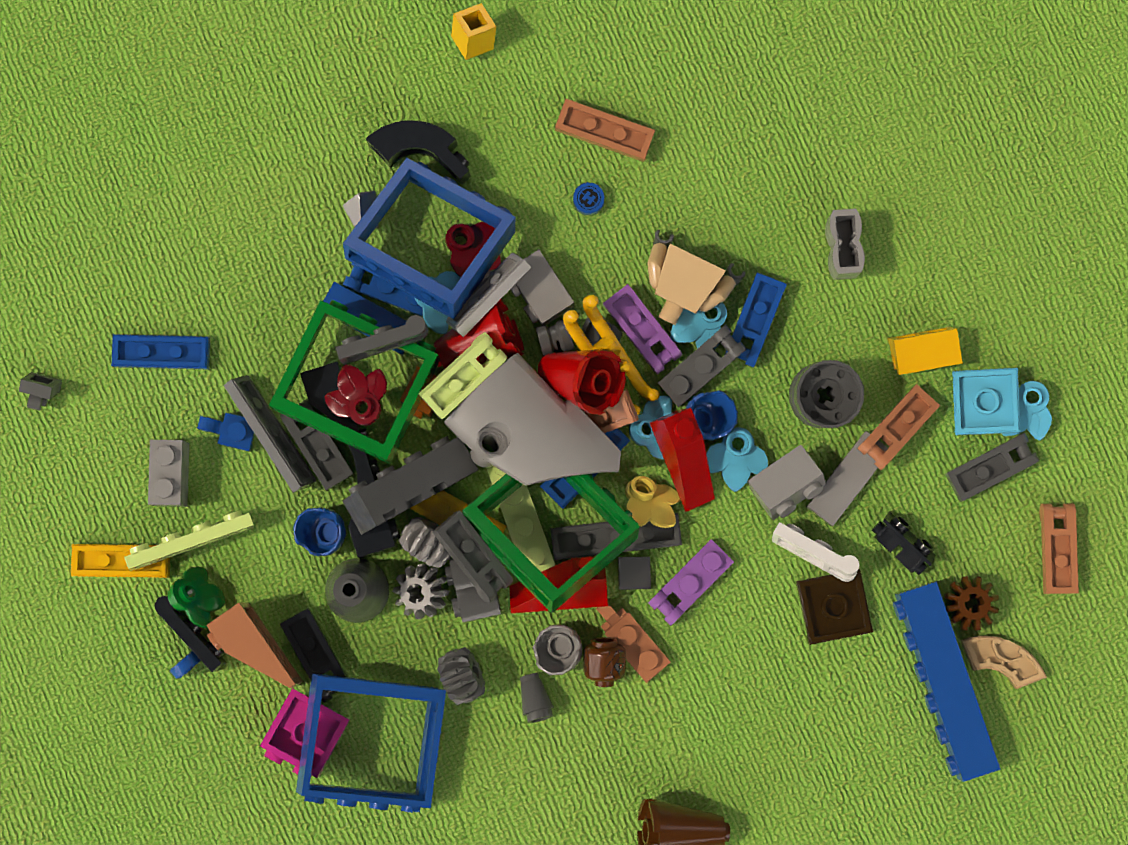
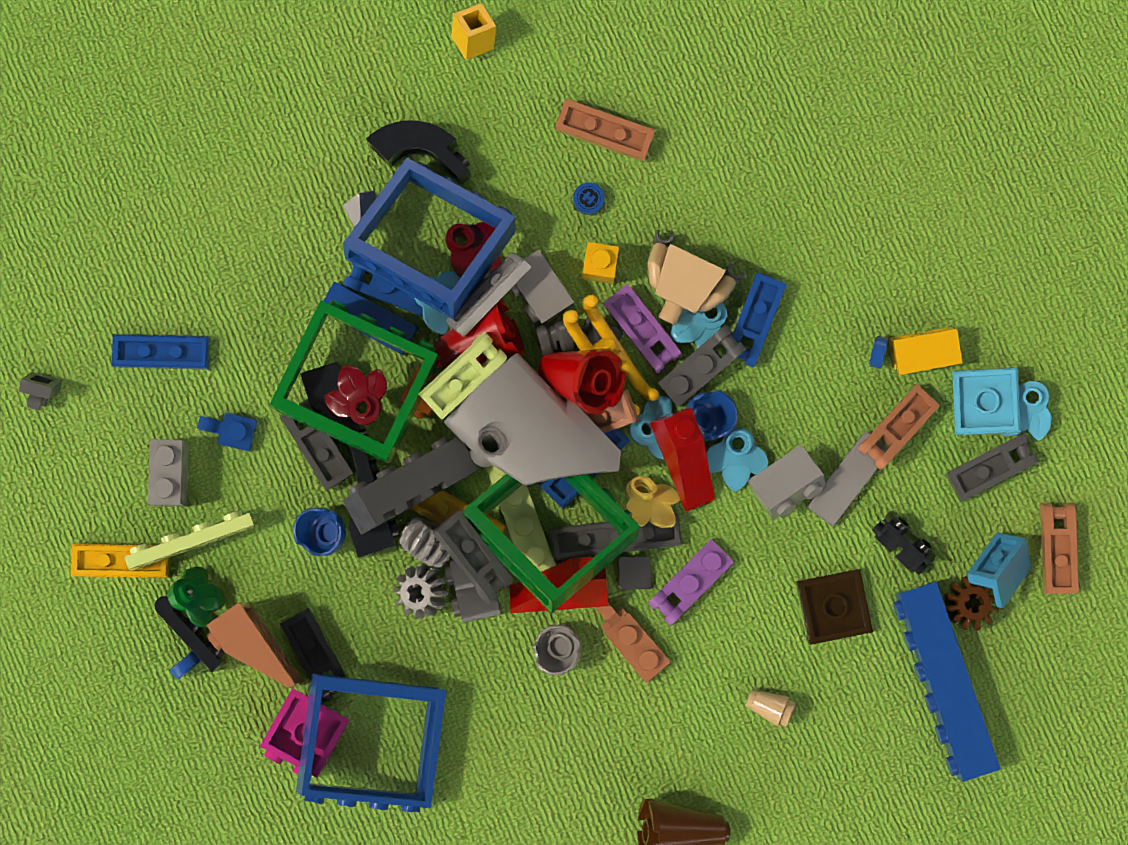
dark grey tile [223,375,316,493] -> none
dark grey cone [325,558,389,623] -> none
dark grey plate [335,315,428,365] -> none
dark grey gear [437,647,485,705] -> none
dark grey cone [520,673,554,723] -> none
reddish brown head [583,637,626,687] -> none
white plate [772,522,860,582] -> none
dark grey wheel [789,360,864,428] -> none
light grey brick [825,209,865,280] -> none
tan tile [960,636,1047,689] -> none
none -> yellow brick [582,242,619,284]
none -> tan cone [745,689,796,727]
none -> blue tile [869,336,888,369]
none -> dark azure panel [967,532,1031,608]

